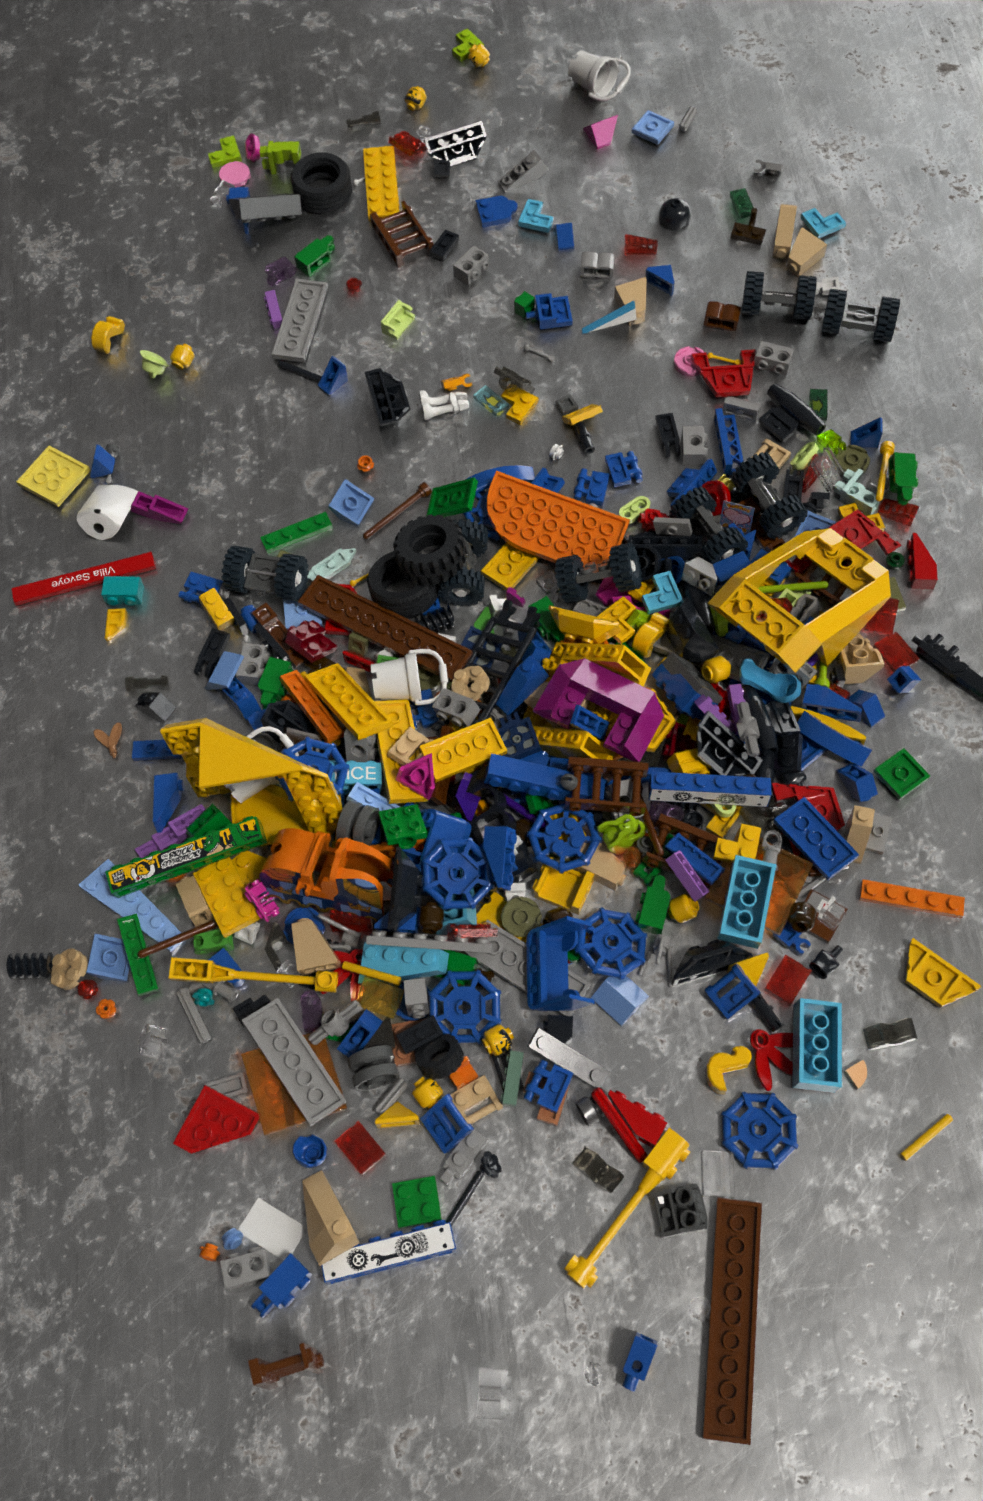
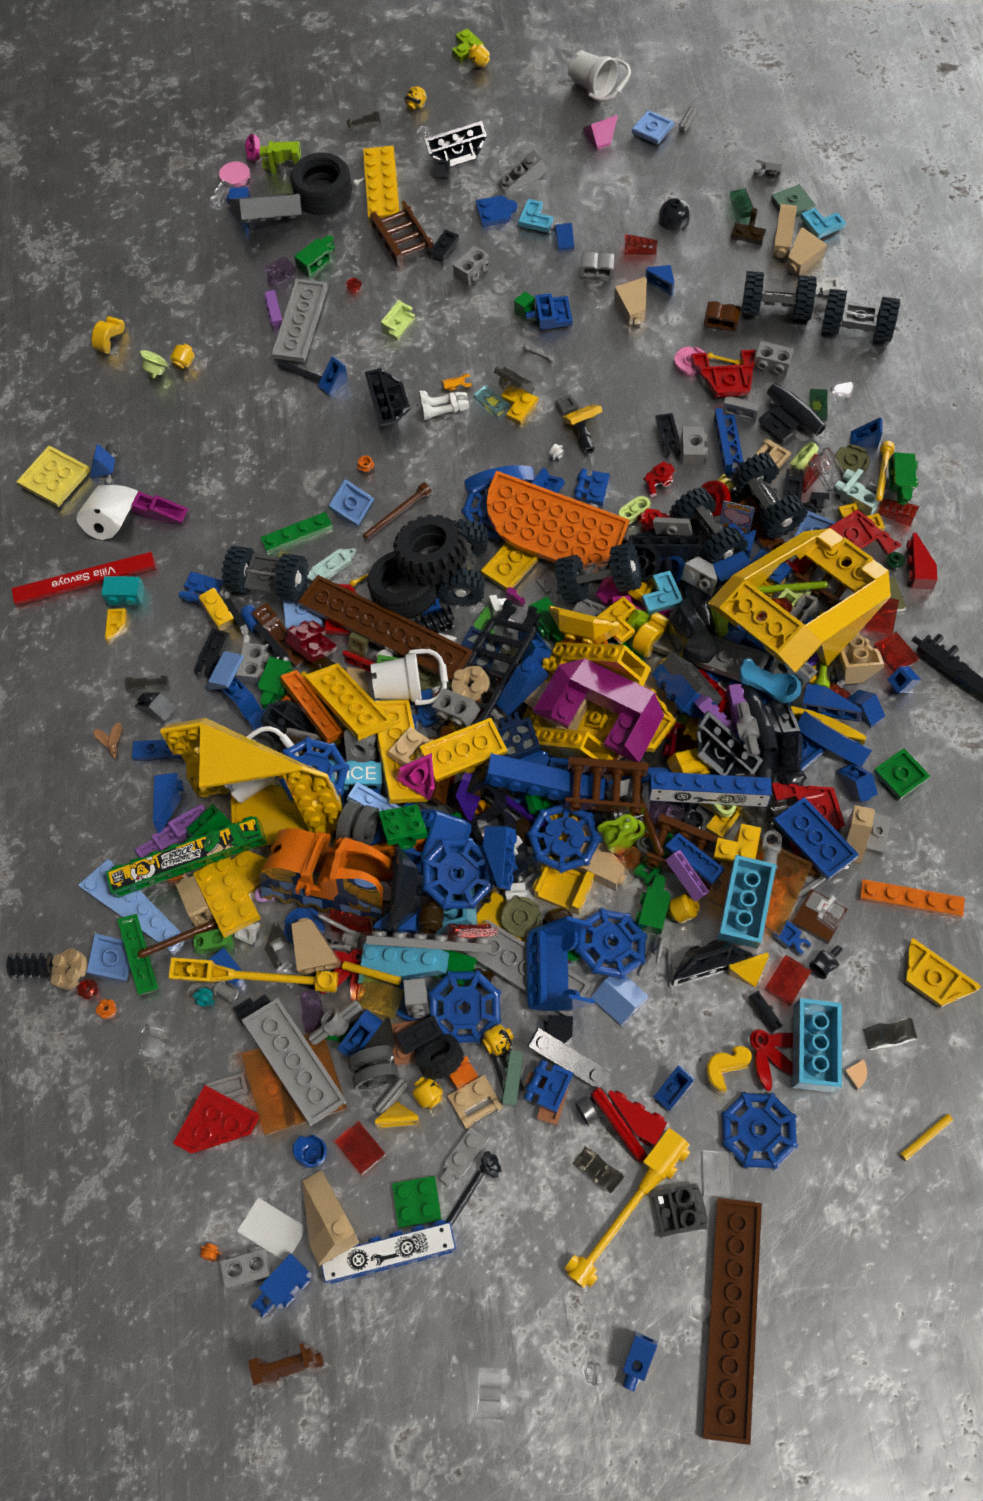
light grey axle [176,988,211,1044] -> none
lime plate [208,136,242,169] -> none
medium blue plate [222,1228,243,1250] -> none
dark pink hinge [244,879,280,922] -> none
clear red plate [389,131,426,157] -> none
blue plate [420,1094,474,1154] -> none
green plate [426,477,478,518] -> none
dark grey hinge [560,773,578,791] -> none
blue slope [570,704,610,741] -> none
sticker [582,300,637,334] -> none
blue plate [605,451,643,488] -> none
blue bracket [666,459,717,507] -> none
yellow head [701,656,731,684] -> none
blue plate [705,963,761,1019] -> none
dark brown head [788,902,817,933] -> none
clear neon green plate [817,429,846,455] -> none
none -> red piece [643,461,675,497]
none -> blue slope [653,1065,695,1111]
none -> sand green plate [771,184,816,216]
none -> clear tile [830,383,853,402]

